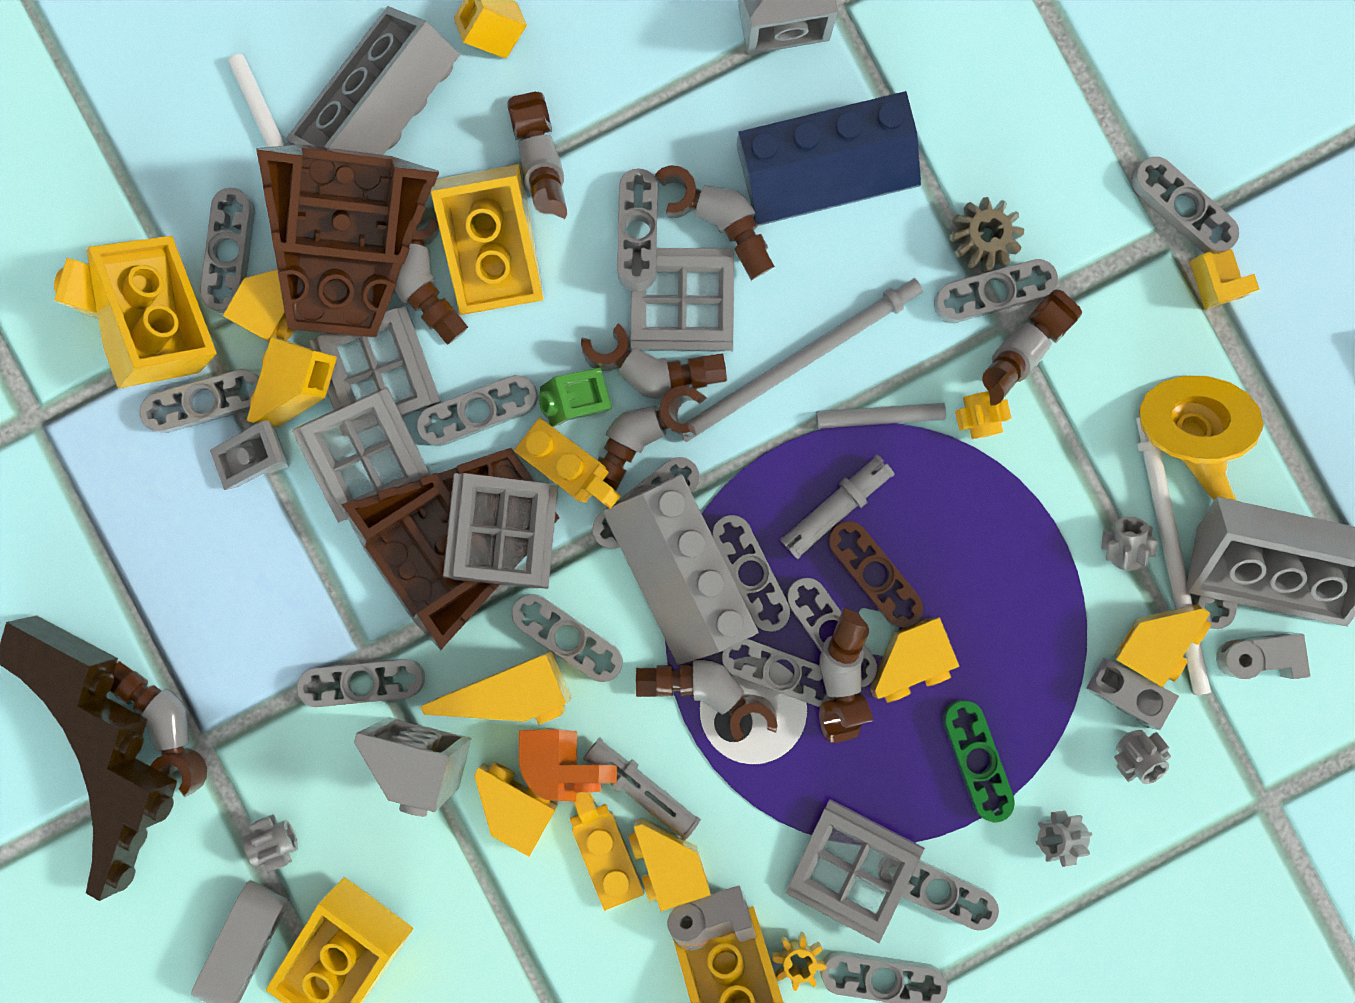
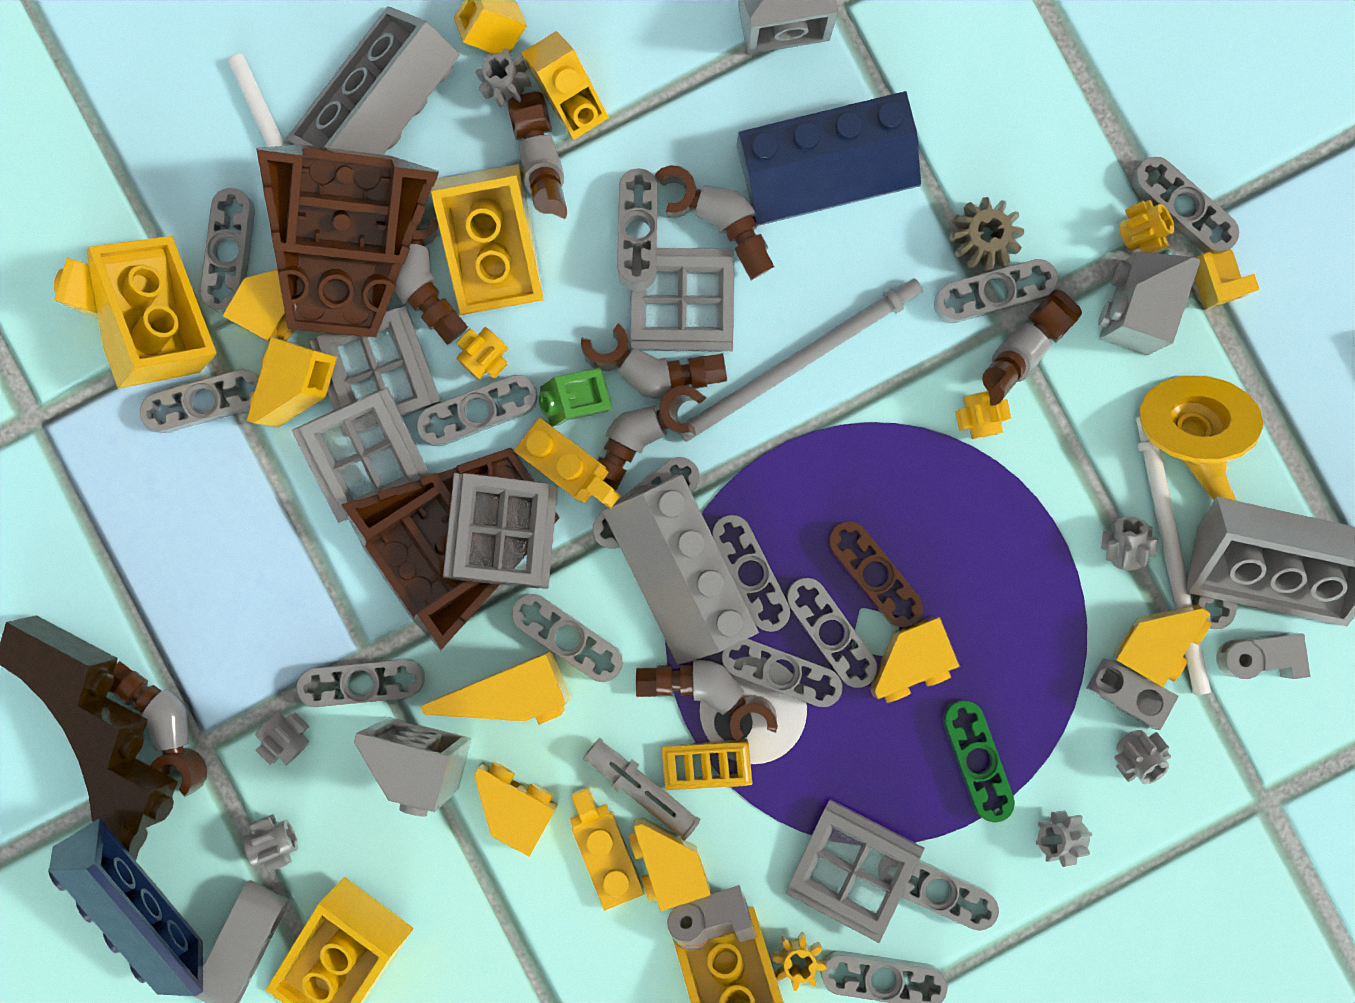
light grey slope [210,420,289,490] -> none
orange brick [519,729,617,801] -> none
light grey pin [780,454,895,560] -> none
light grey bar [816,403,946,429] -> none
reddish brown piece [819,607,873,743] -> none
none -> dark blue slope [48,818,203,997]
none -> light grey gear [255,711,310,765]
none -> yellow gear [456,327,509,380]
none -> light grey gear [475,49,532,107]
none -> yellow slope [521,31,609,140]
none -> yellow slope [662,738,752,790]
none -> light grey slope [1098,251,1201,355]
none -> yellow gear [1119,200,1174,253]

